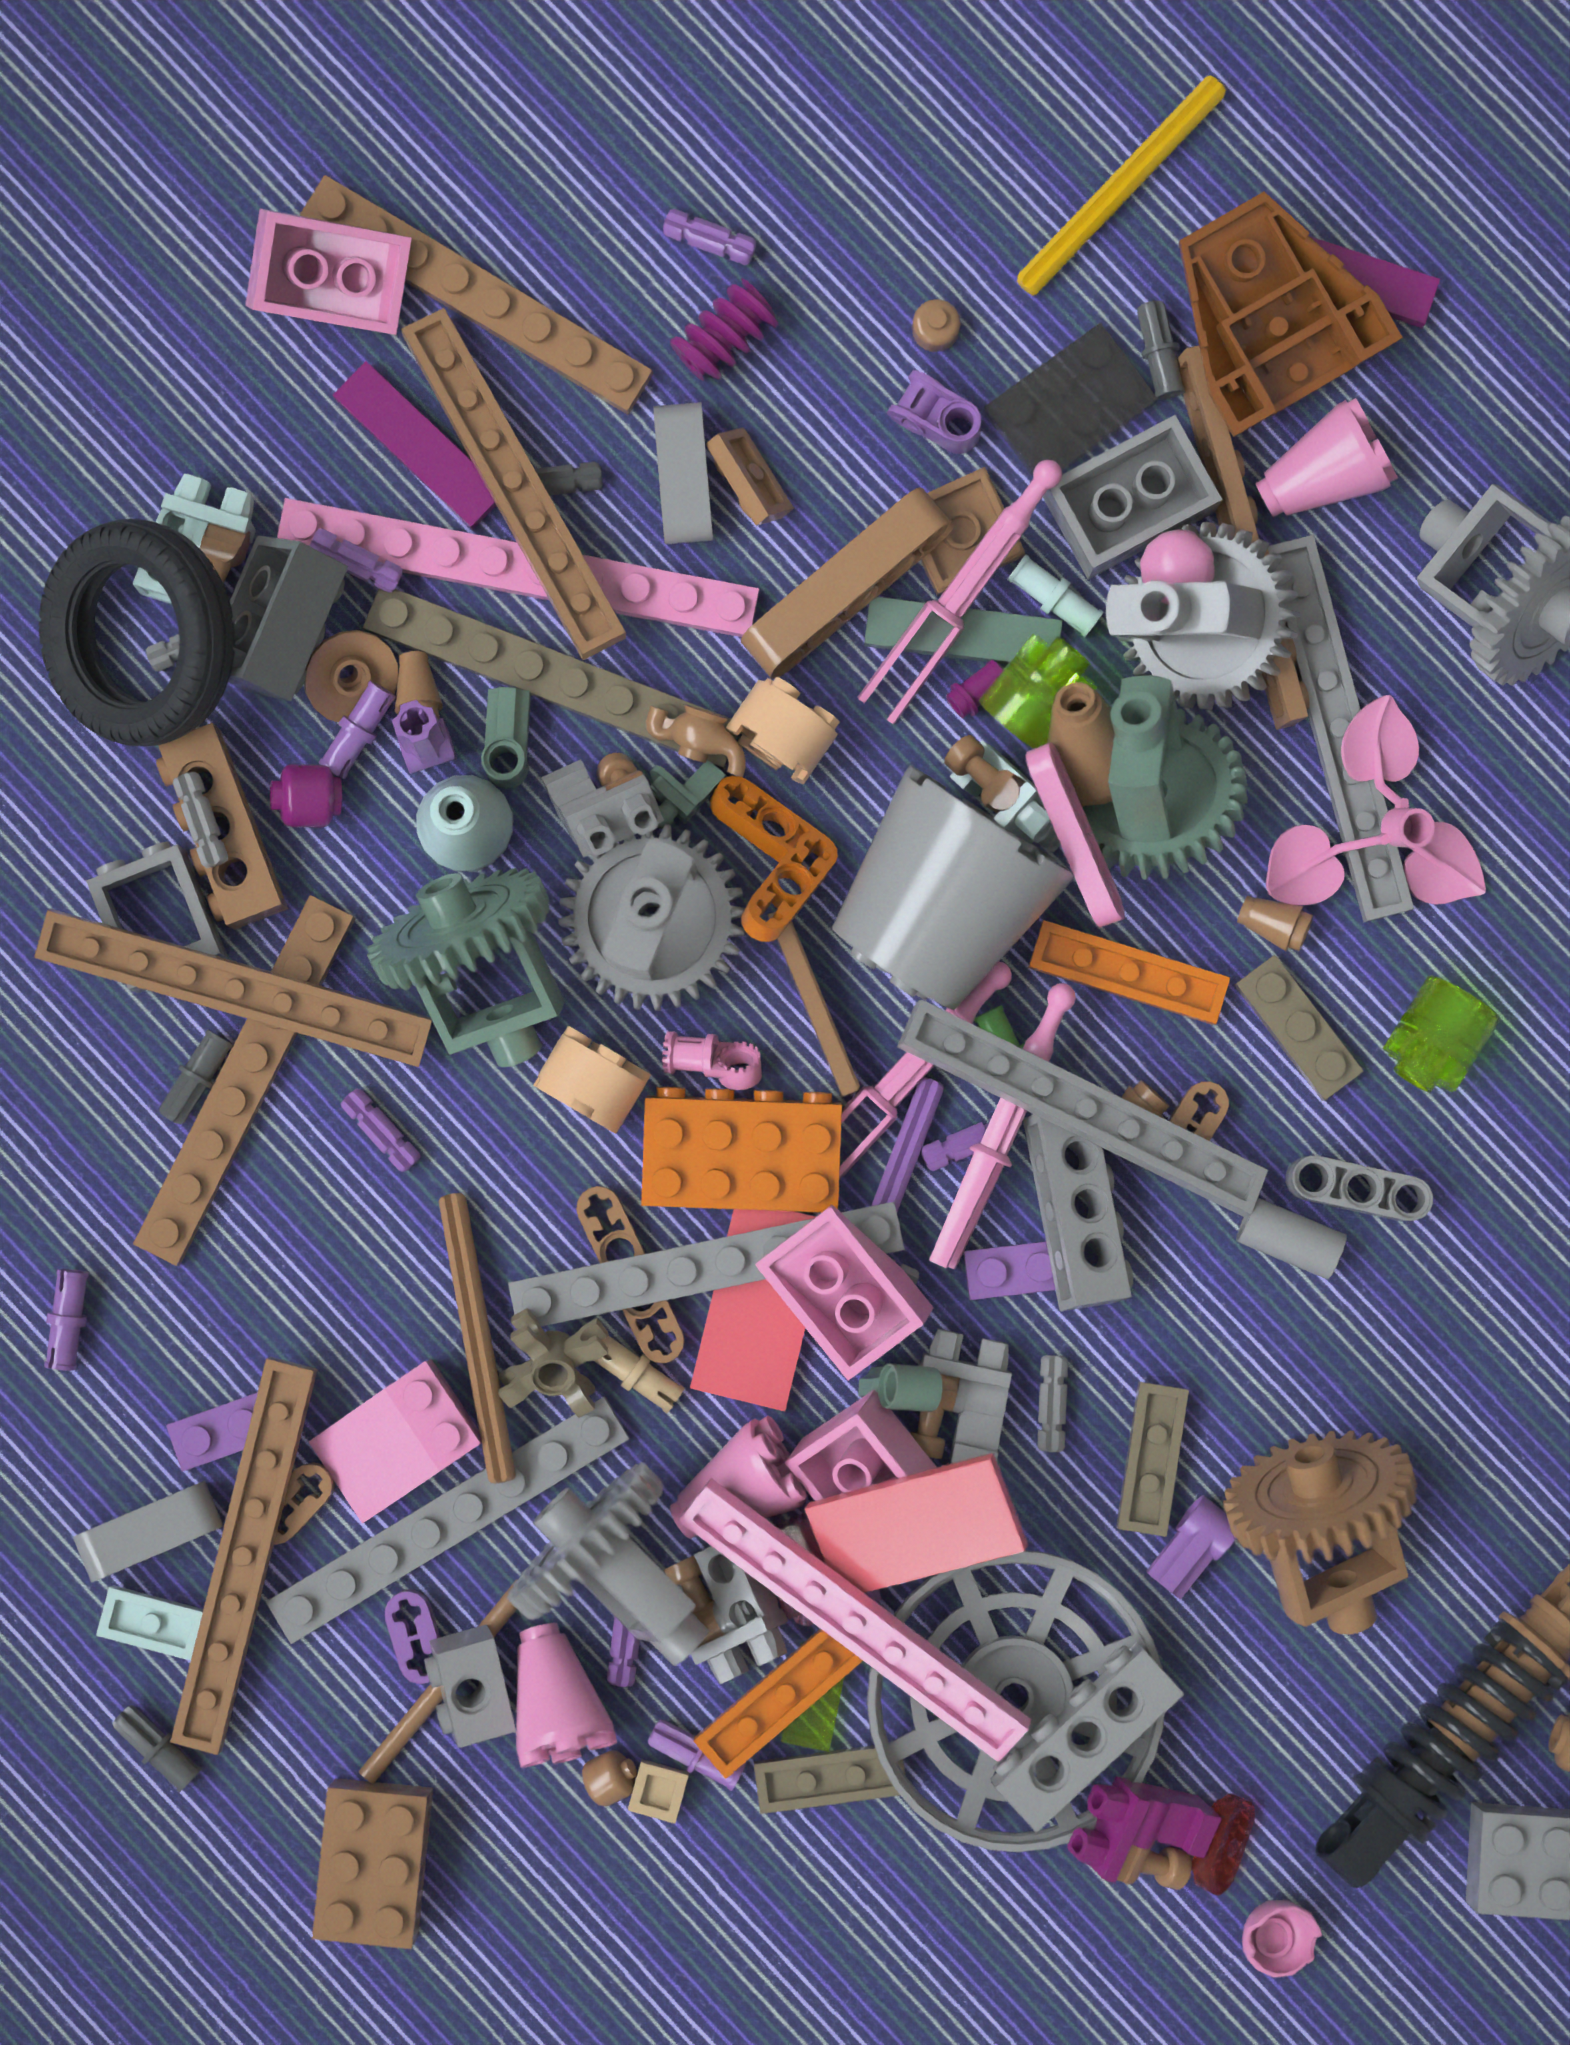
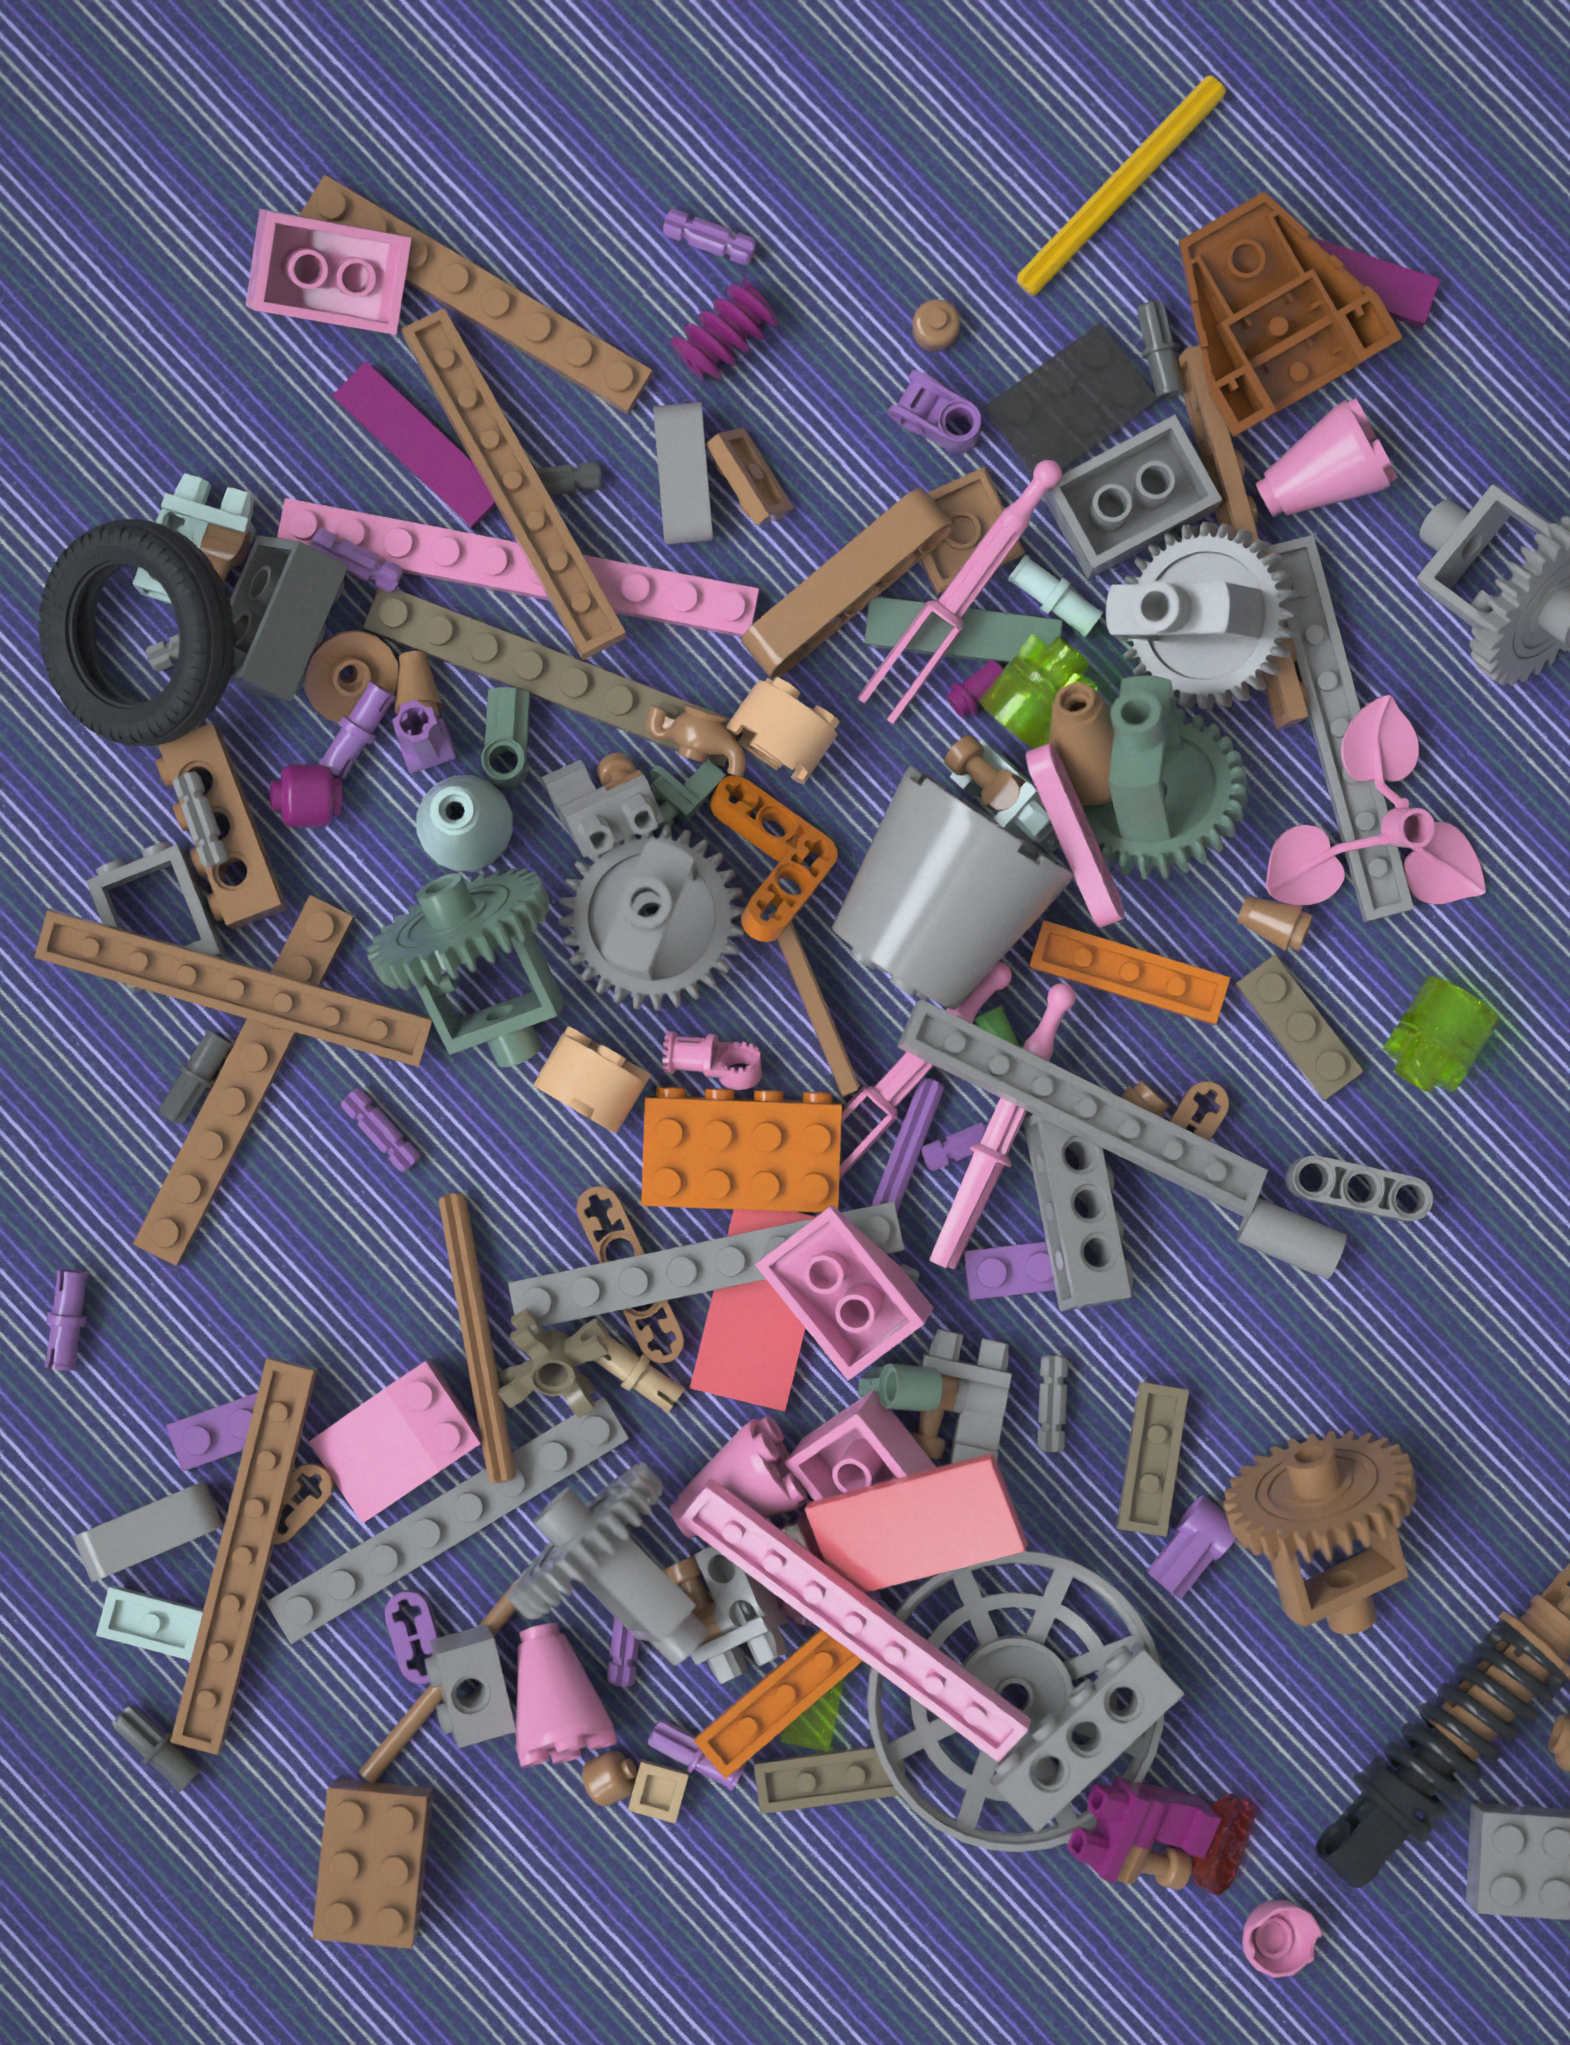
bright pink hair [1140,529,1215,605] -> none

